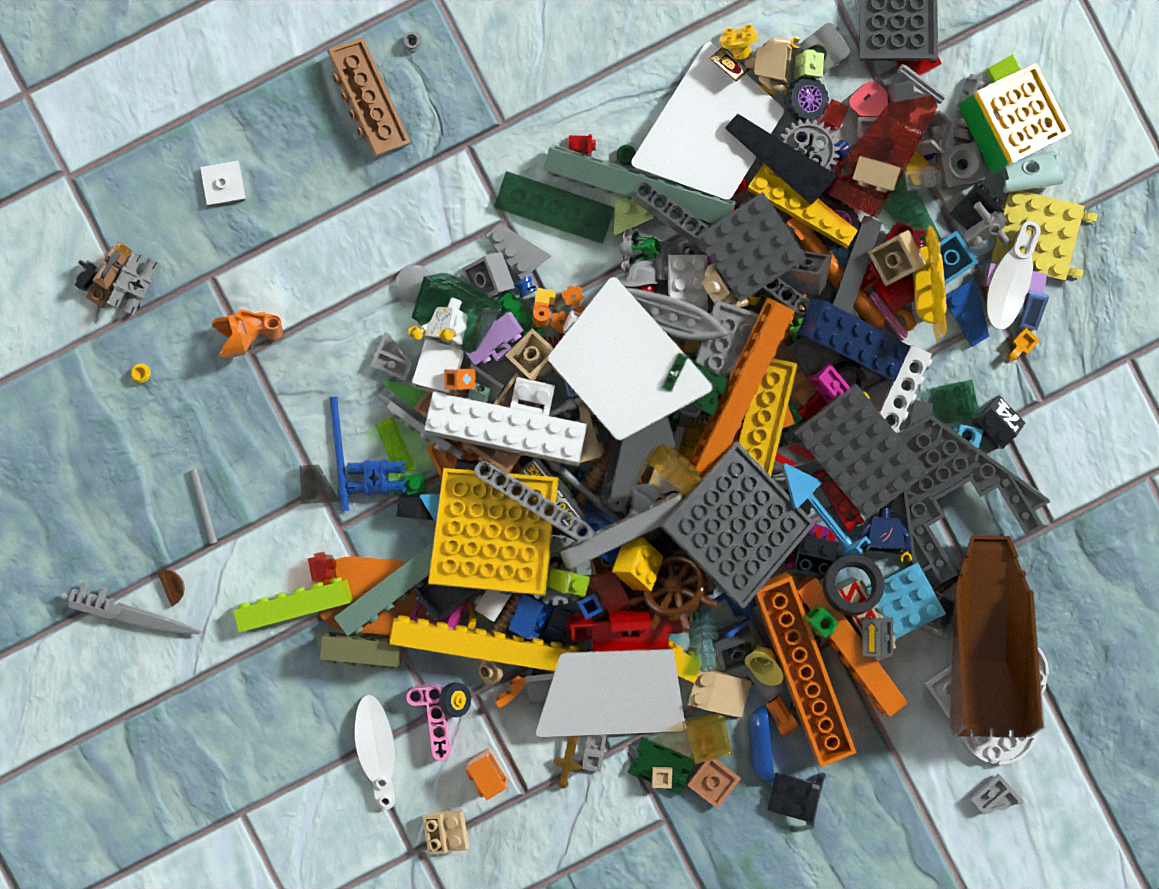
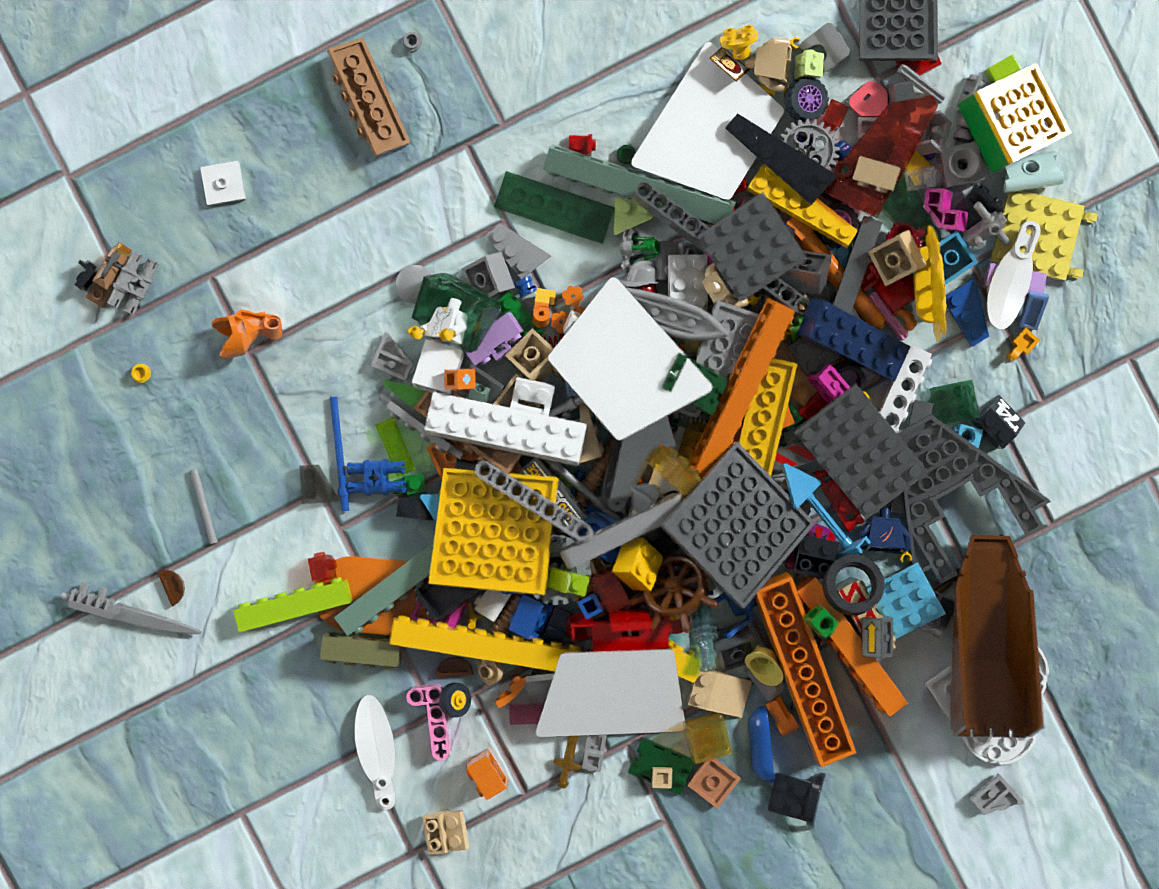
none -> reddish brown tile [435,656,474,677]
none -> clear pink plate [509,703,545,725]
none -> dark pink brick [923,188,968,232]

